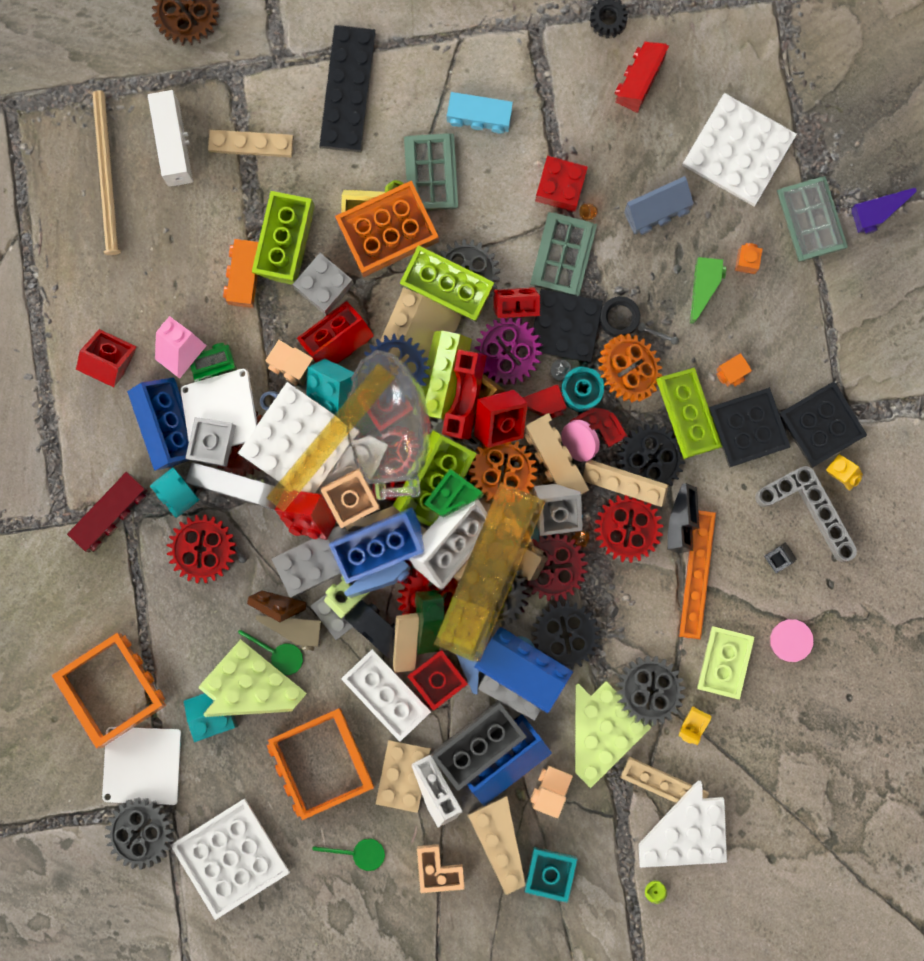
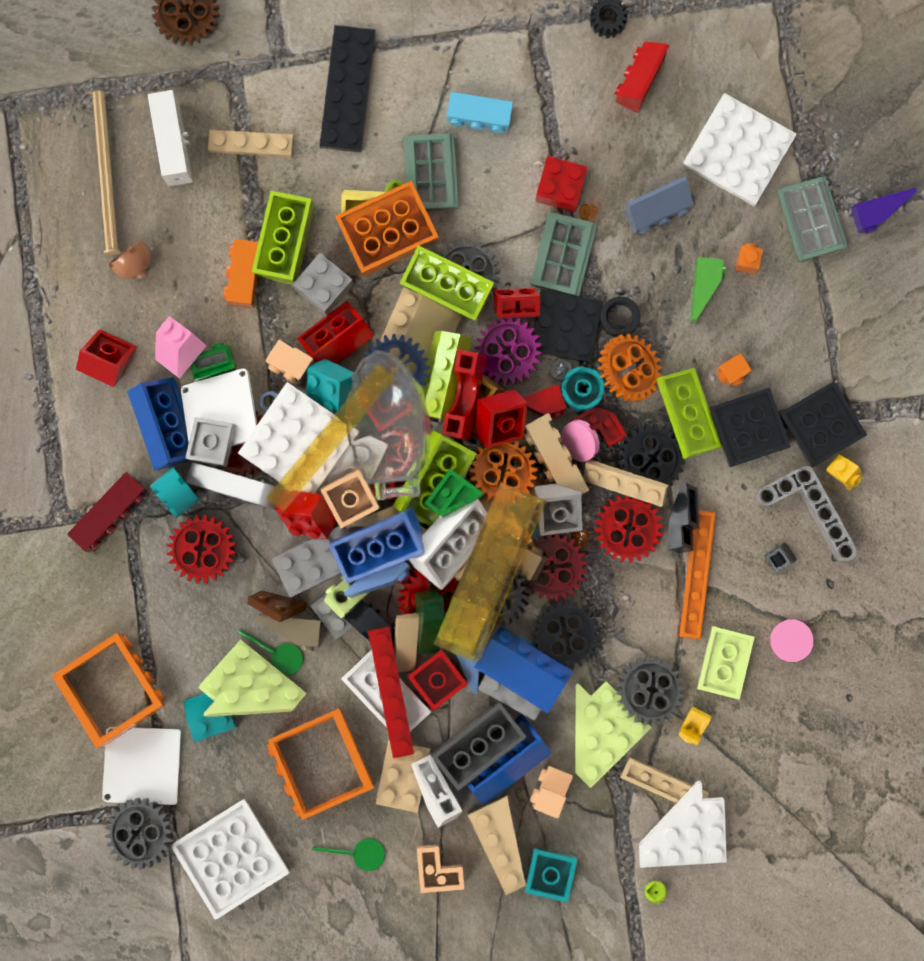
dark grey hinge [637,323,679,345] -> none
none -> nougat cylinder [108,240,151,280]
none -> red plate [368,626,414,759]

